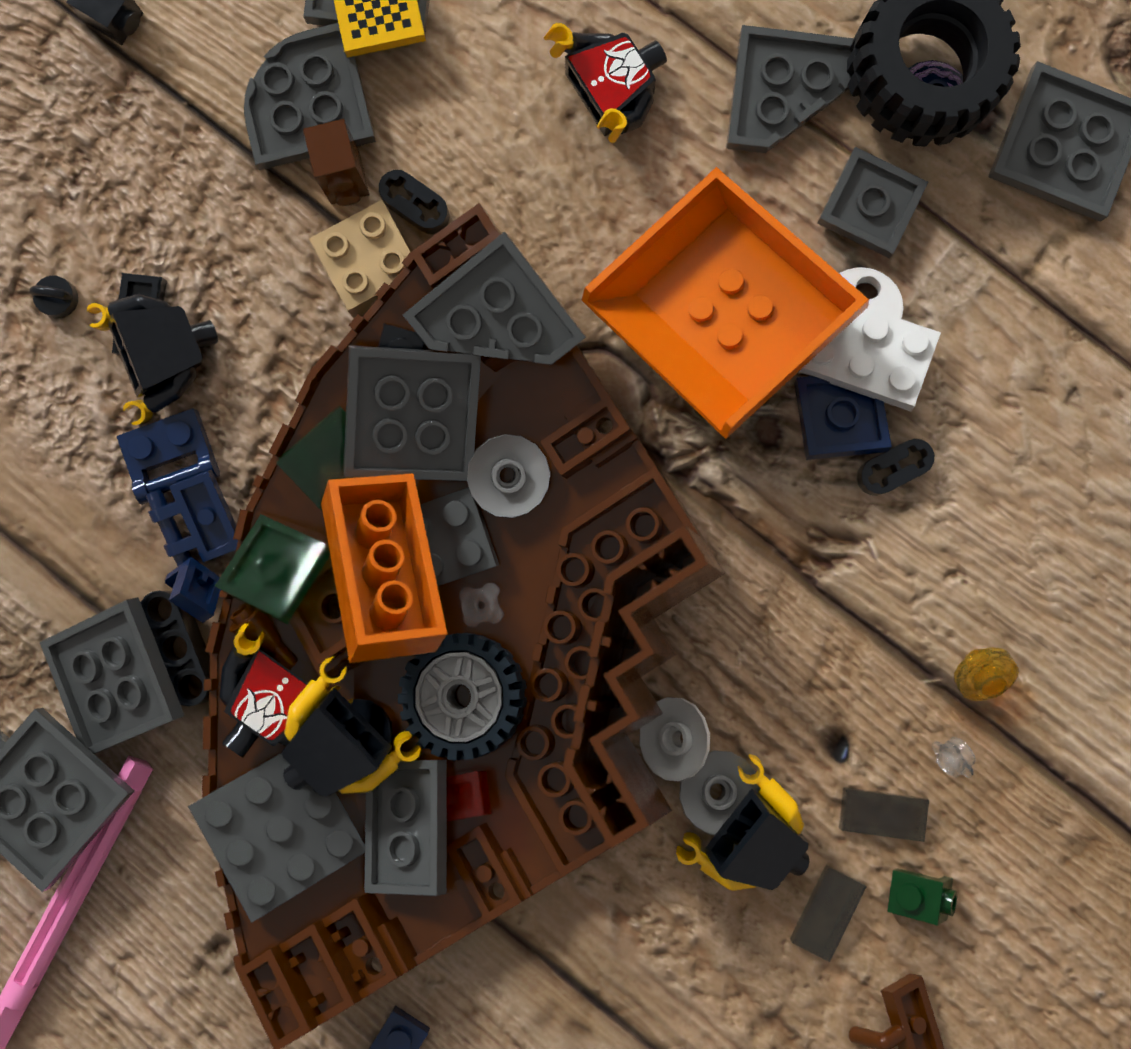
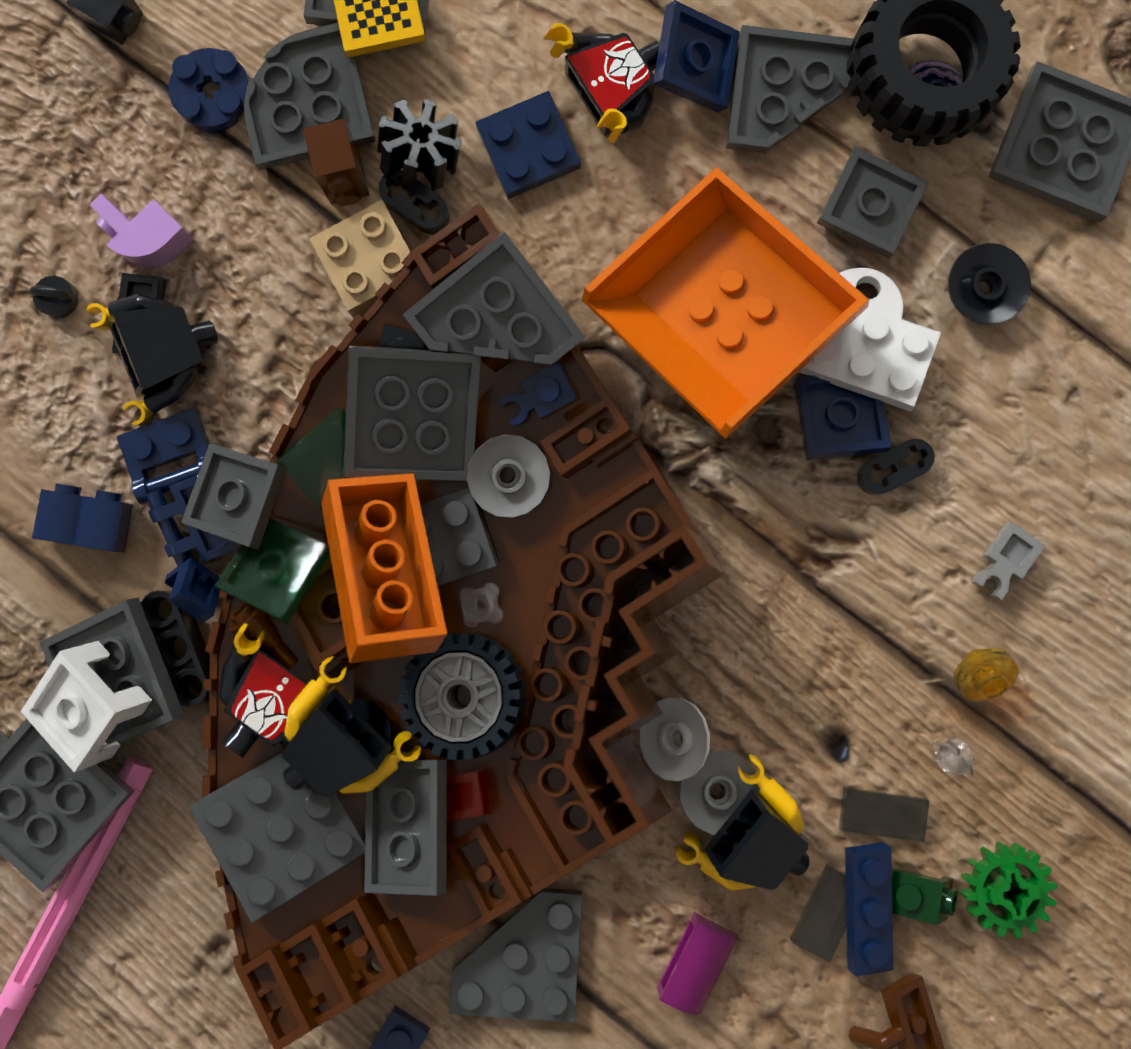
none -> white panel [21,641,152,773]
none -> dark blue brick [32,483,133,553]
none -> lavender brick [90,194,194,268]
none -> dark blue plate [168,48,250,133]
none -> dark grey plate [181,443,287,549]
none -> black gear [377,99,462,192]
none -> dark grey plate [449,888,582,1023]
none -> dark blue plate [475,91,581,200]
none -> dark blue plate [499,361,579,426]
none -> dark blue plate [653,0,740,113]
none -> magenta brick [657,912,739,1015]
none -> dark blue plate [845,842,893,976]
none -> black dish [948,243,1031,325]
none -> green gear [960,842,1058,938]
none -> light grey plate [971,522,1046,600]

